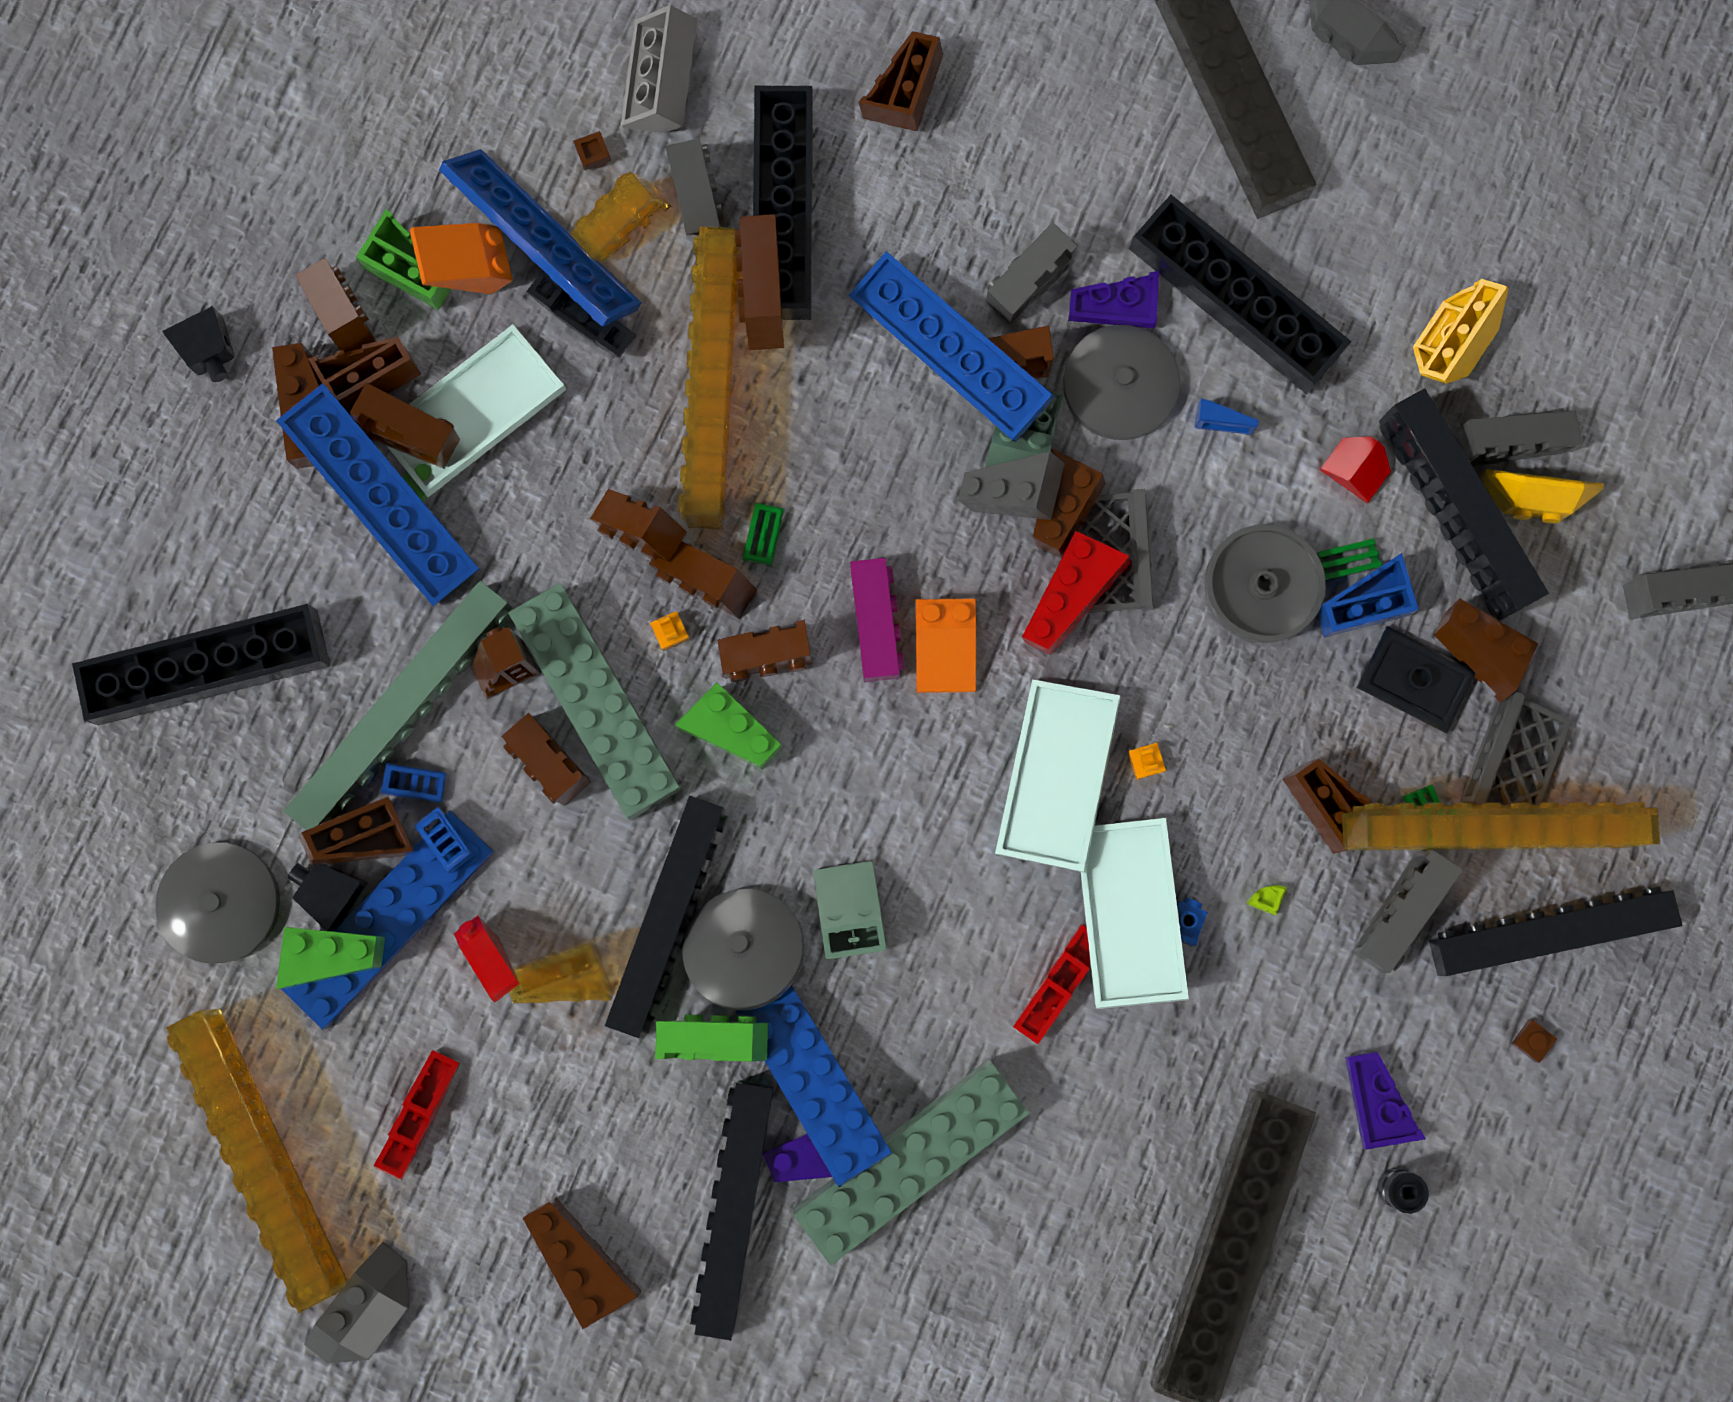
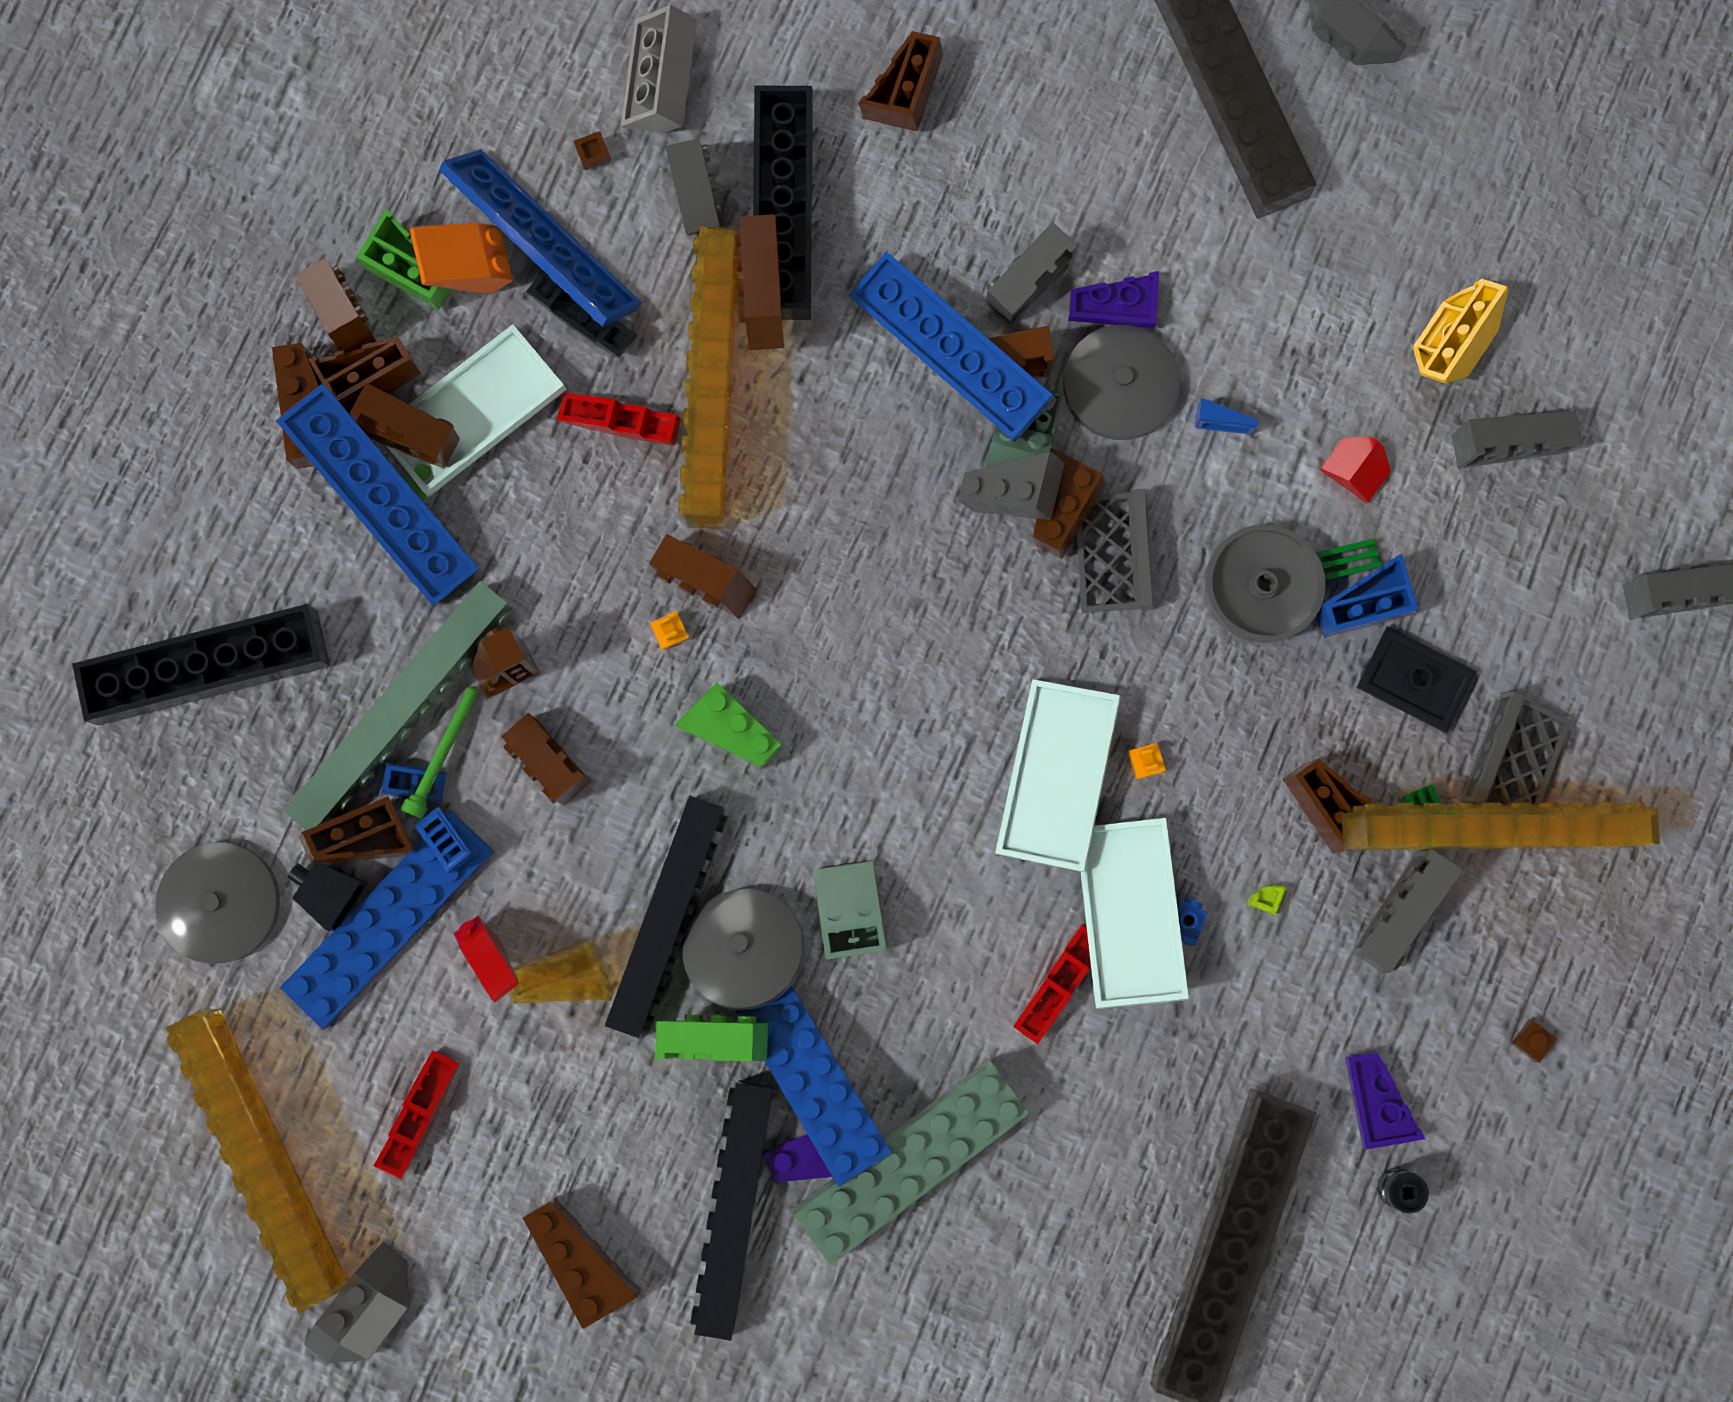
black torso [162,306,235,382] -> none
bright green wedge [276,927,385,989] -> none
sand green brick [508,583,683,821] -> none
clear yellow wedge [570,171,672,263] -> none
reddish brown wedge [590,489,687,562] -> none
reddish brown wedge [717,619,812,682] -> none
green tile [742,503,784,567] -> none
magenta brick [850,558,905,683] -> none
orange slope [915,599,976,693] -> none
red wedge [1022,531,1131,655] -> none
black brick [1129,194,1352,395] -> none
black brick [1379,388,1549,621] -> none
black brick [1429,886,1683,976] -> none
reddish brown wedge [1434,598,1539,703] -> none
yellow wedge [1478,469,1604,523] -> none
none -> bright green piece [400,687,478,820]
none -> red slope [557,392,681,446]

